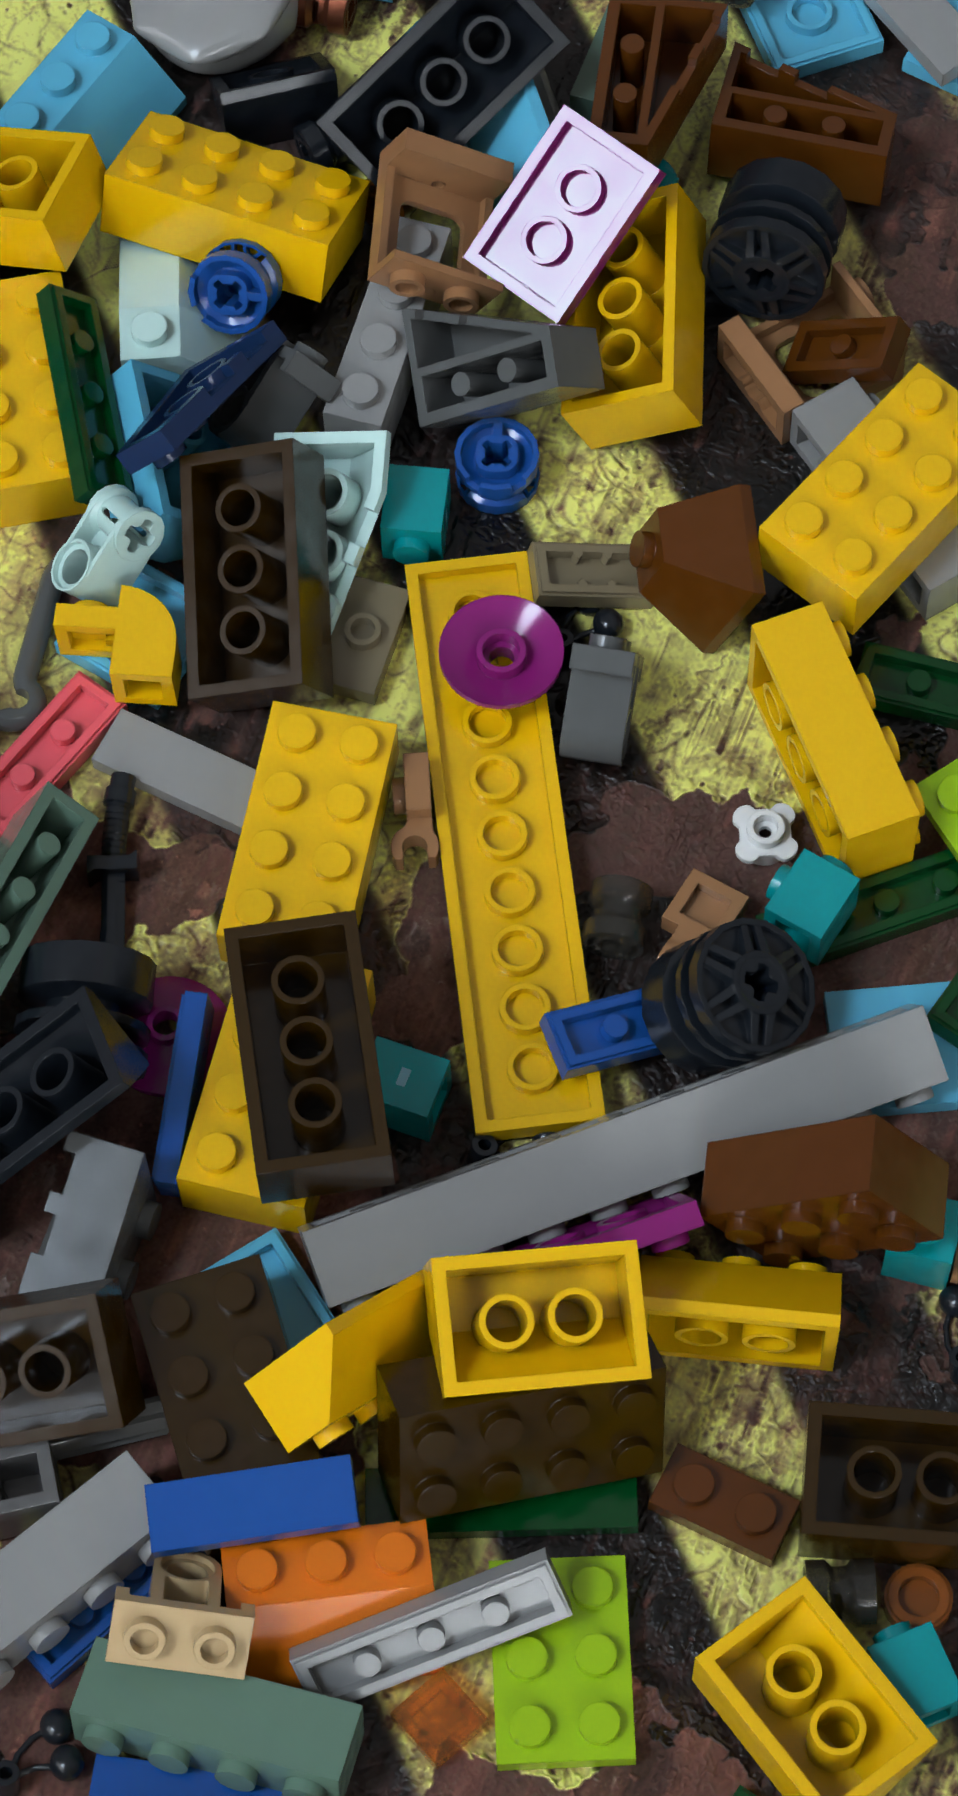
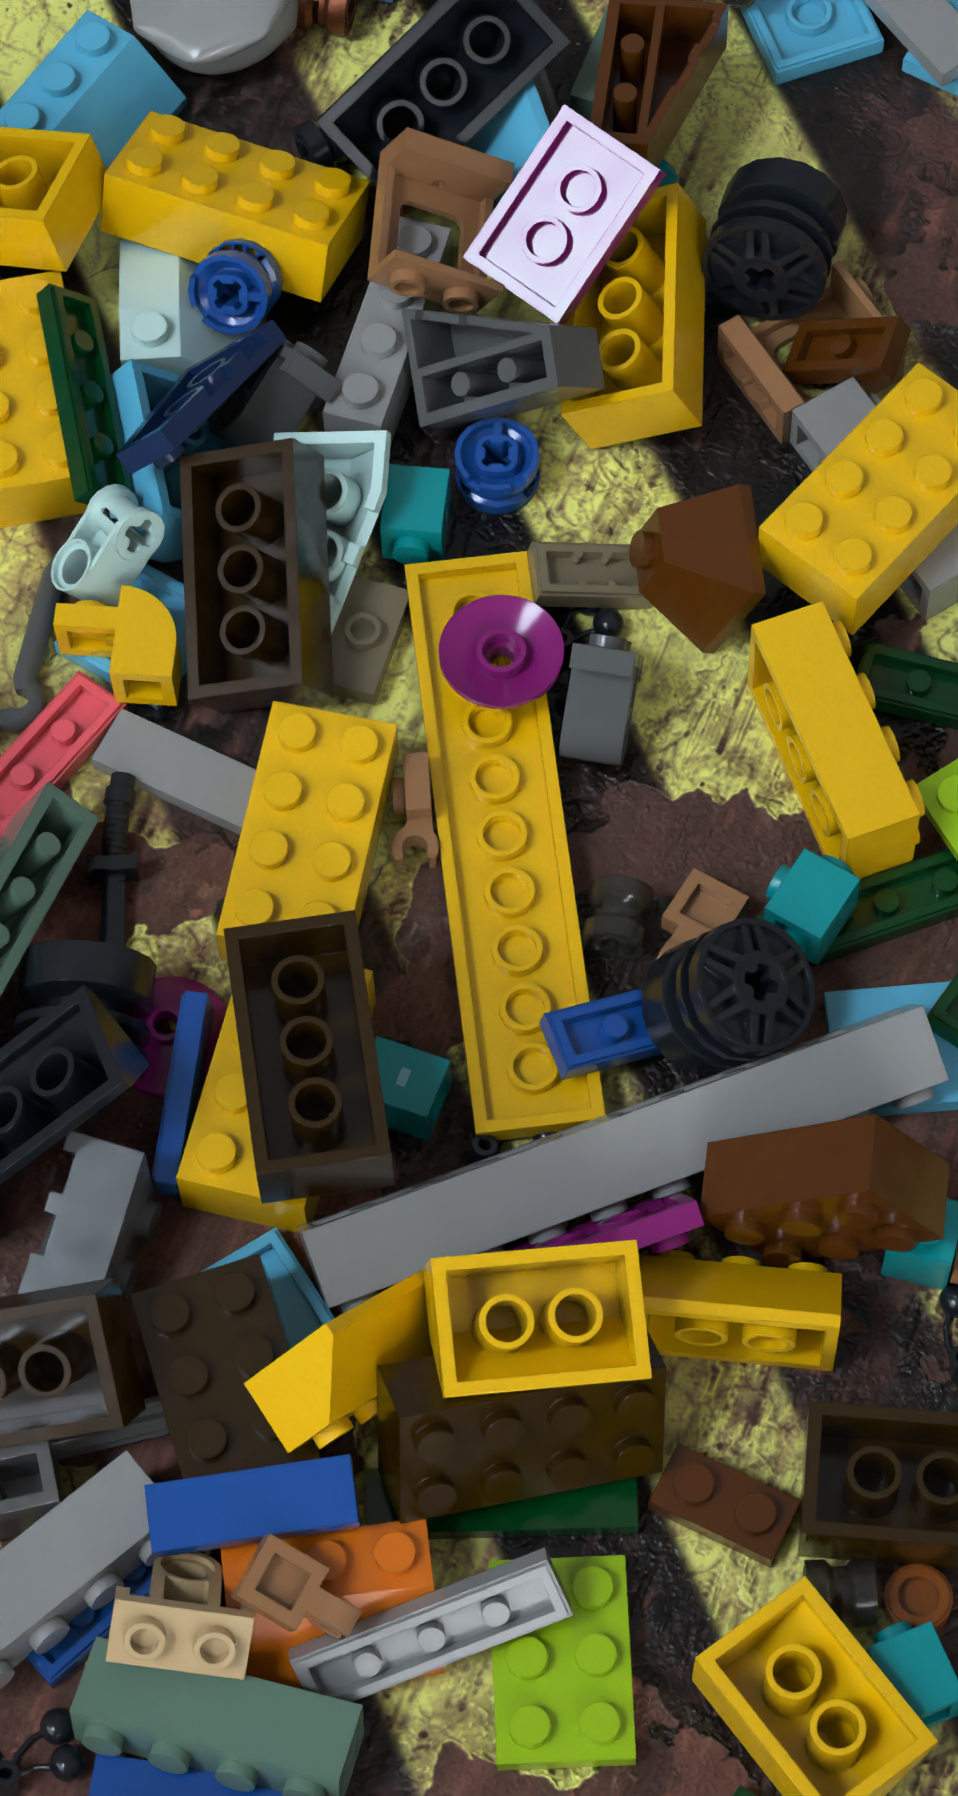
black slope [208,52,339,146] -> none
clear orange tile [390,1668,489,1770] -> none
reddish brown wedge [707,42,898,206] -> none
white plate [732,803,798,866] -> none
none -> medium nougat plate [231,1533,362,1639]

